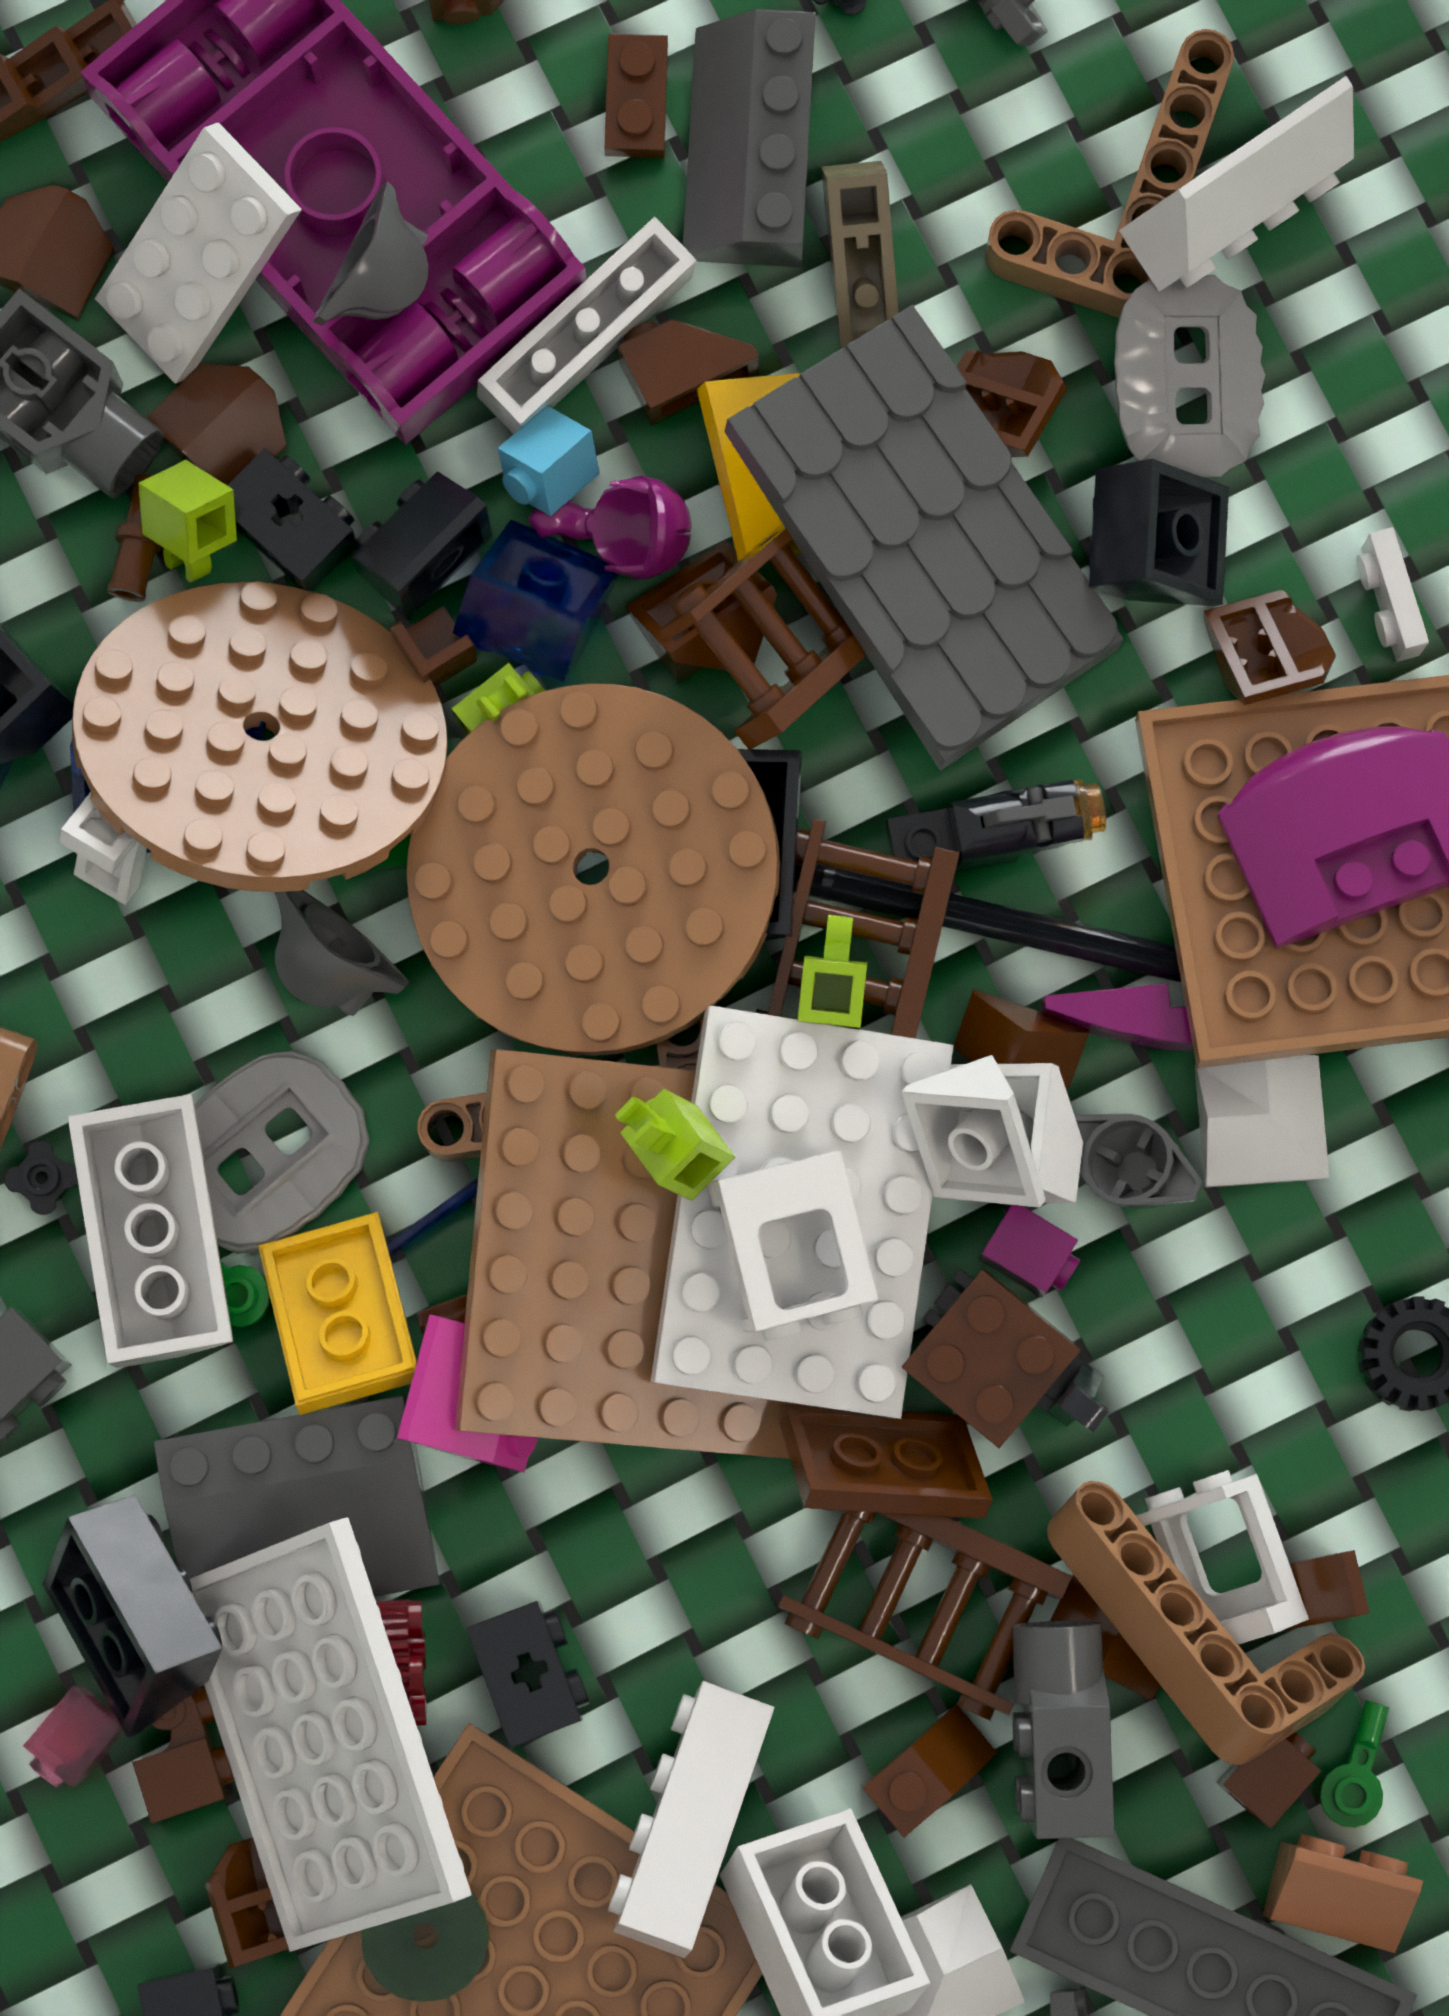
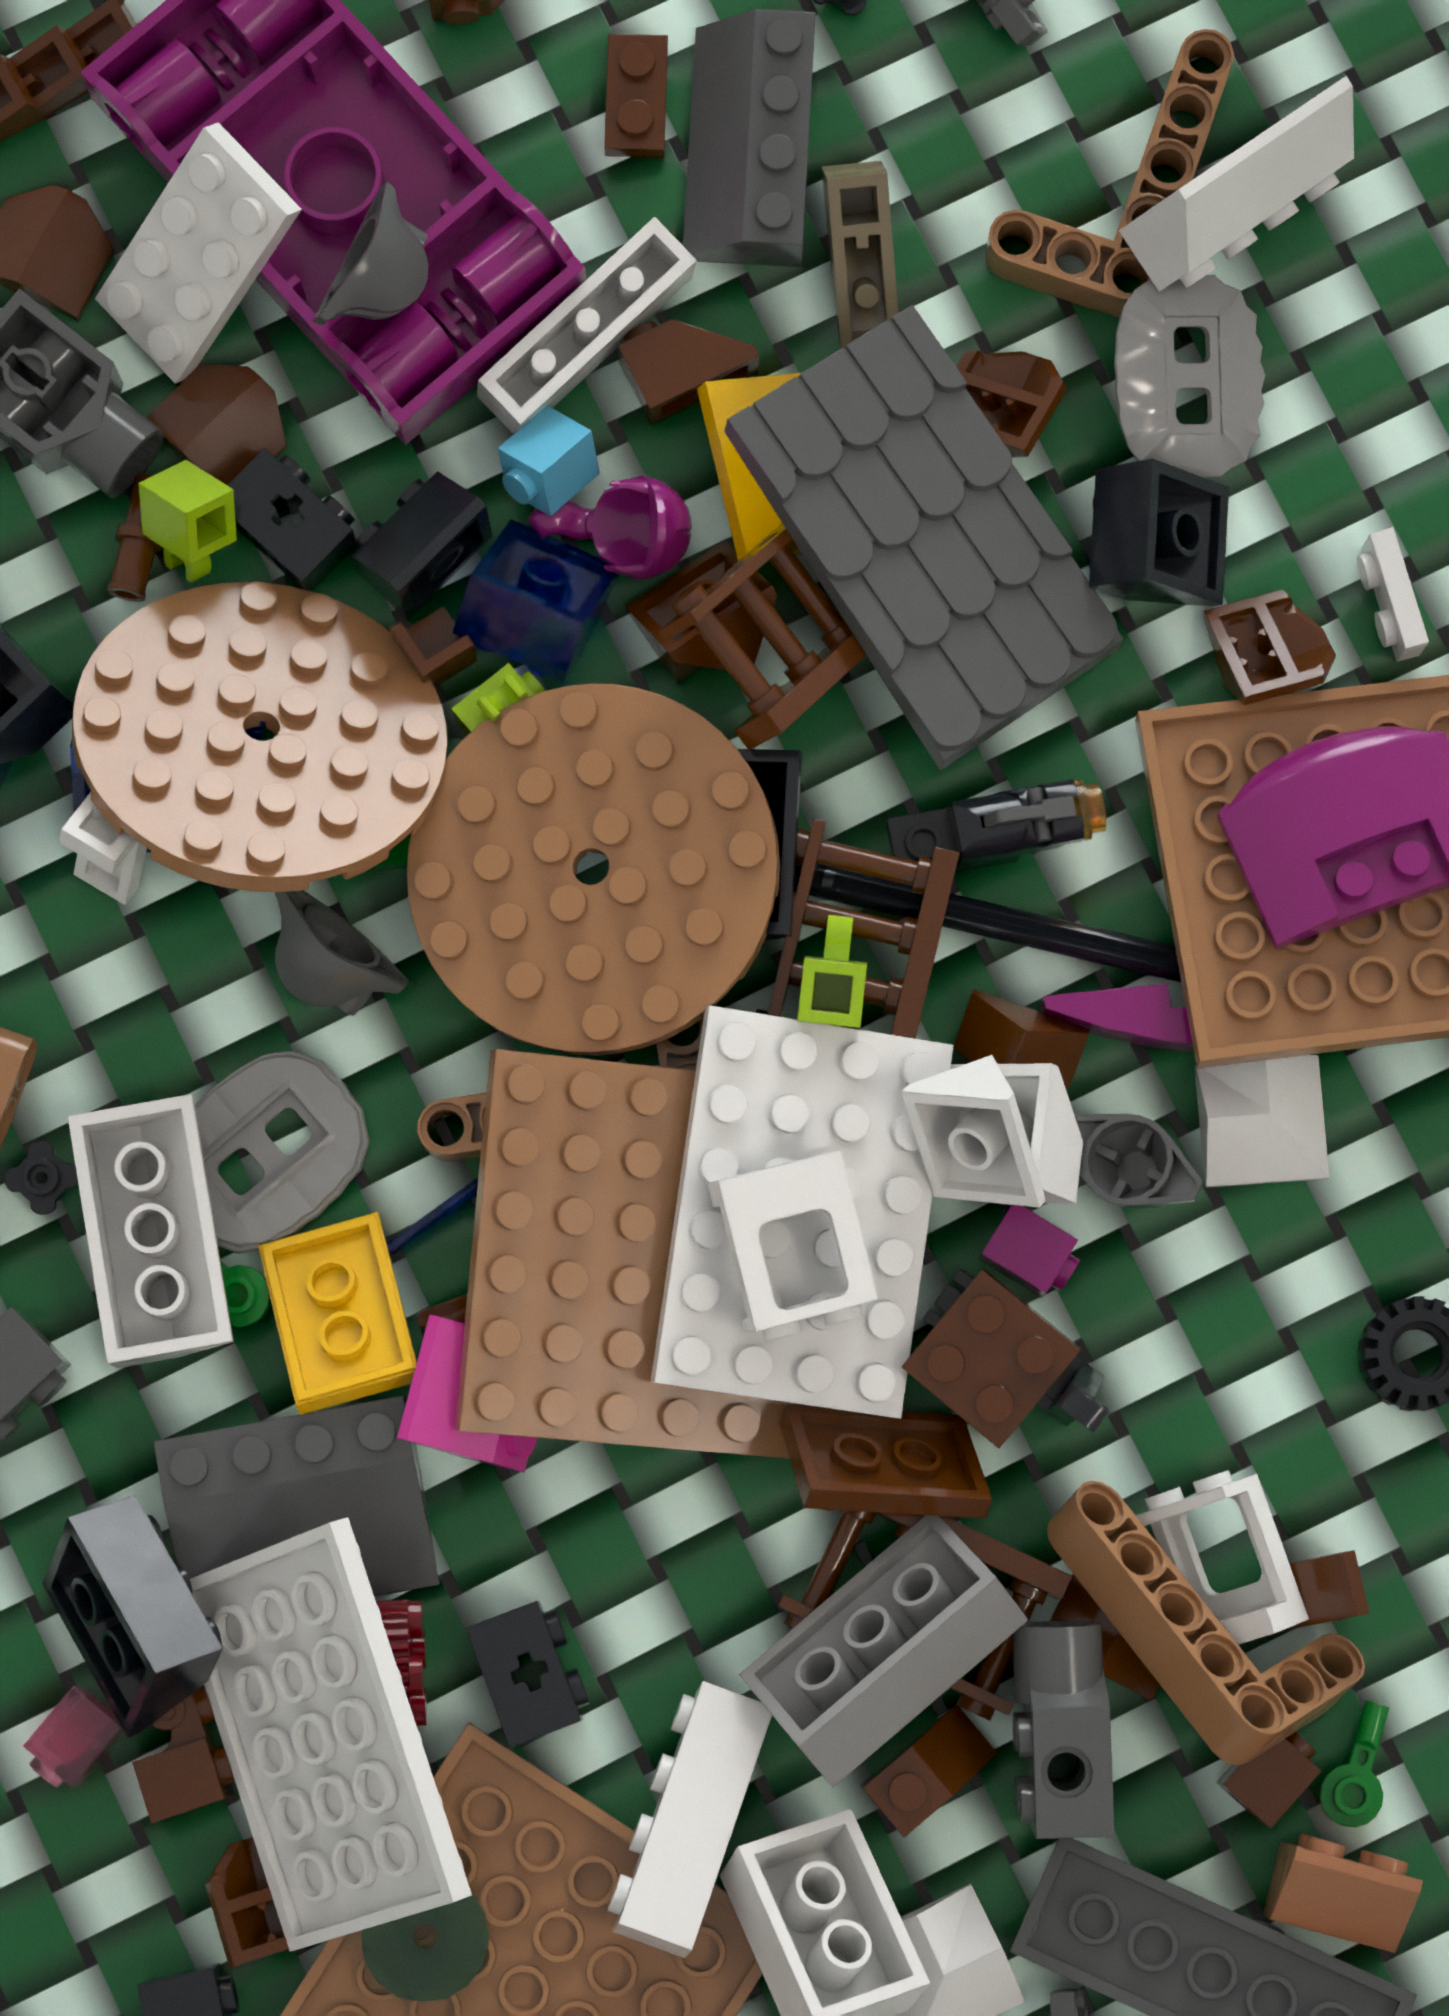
lime brick [615,1089,736,1201] -> none
none -> light grey slope [739,1515,1028,1787]

